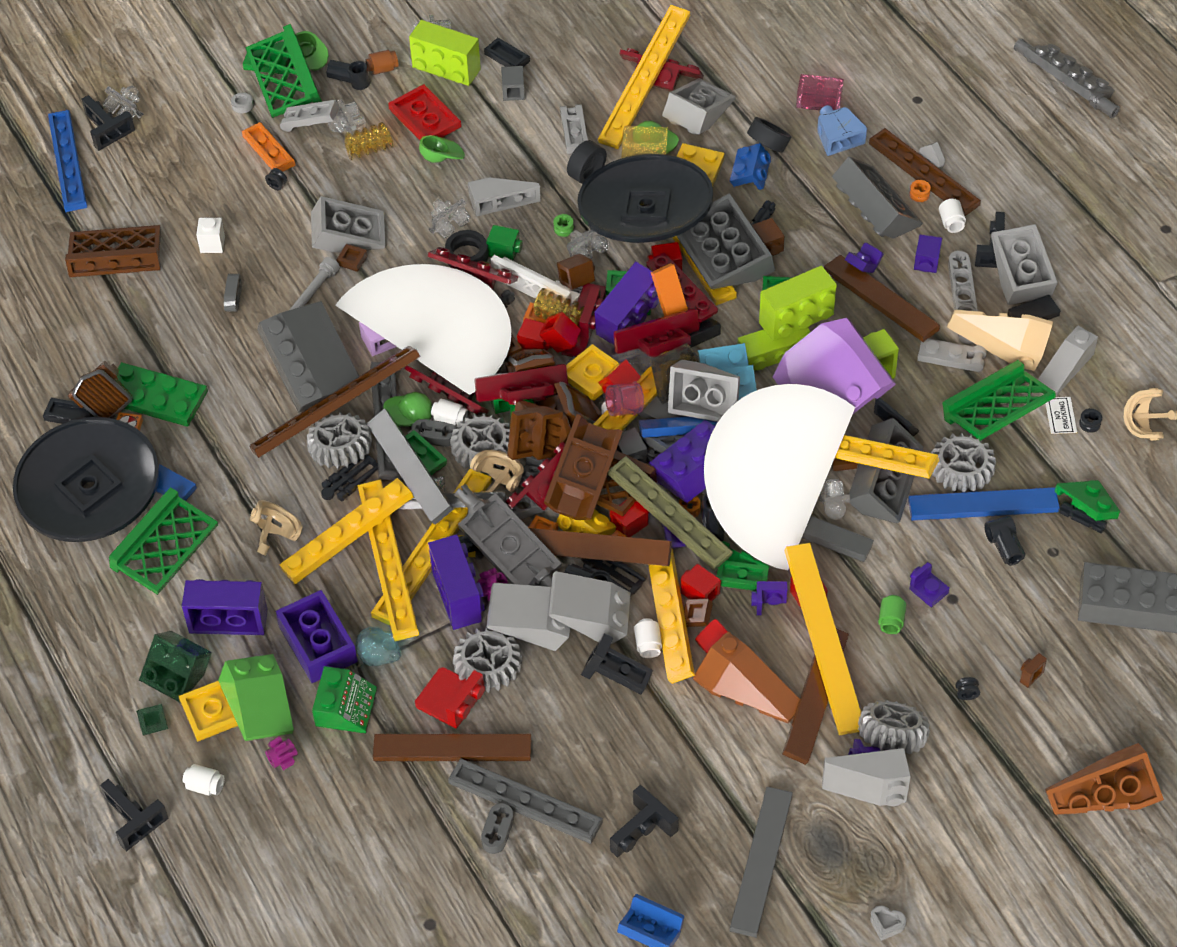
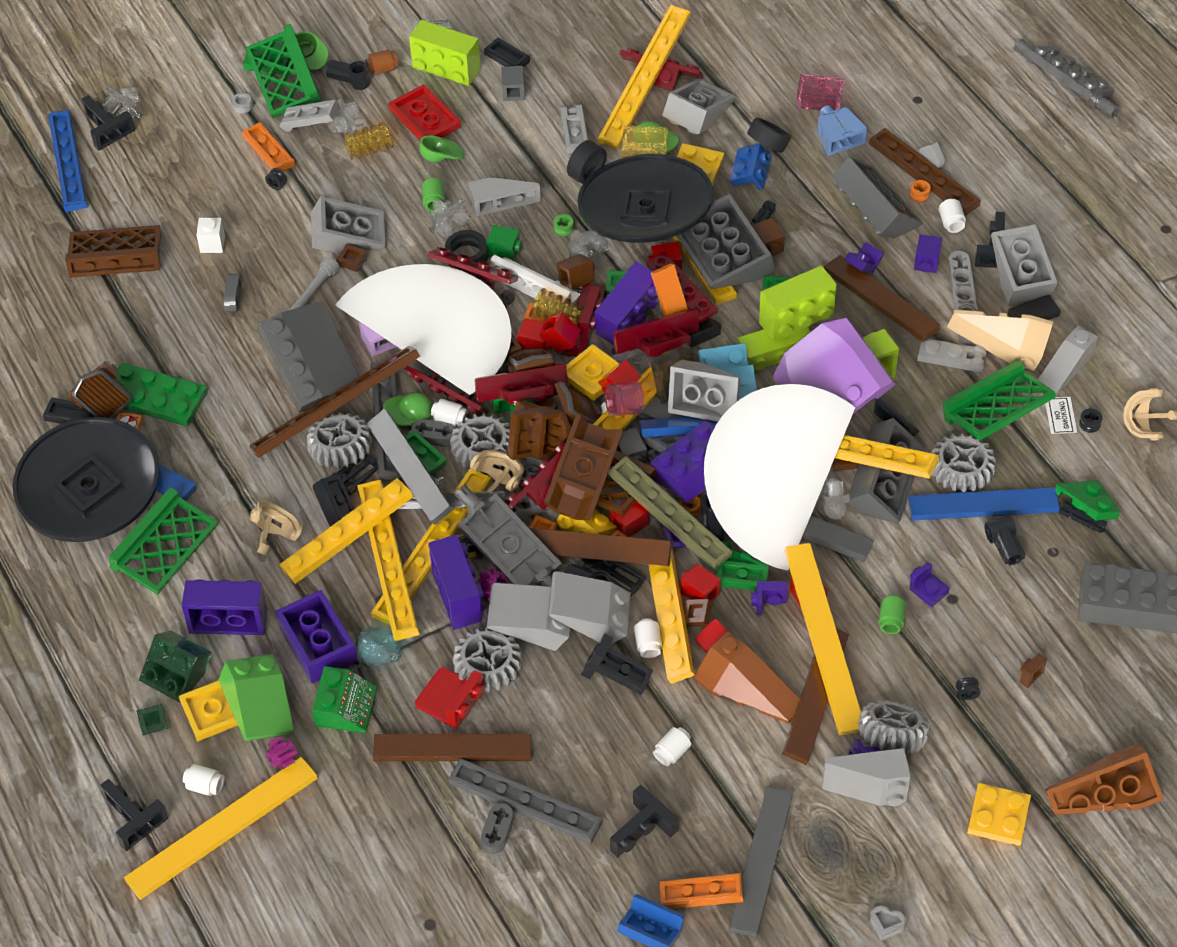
none -> yellow tile [124,757,317,900]
none -> black slope [312,474,355,527]
none -> bright green brick [422,178,445,212]
none -> white brick [653,727,691,766]
none -> orange tile [659,873,743,909]
none -> yellow plate [967,783,1031,846]

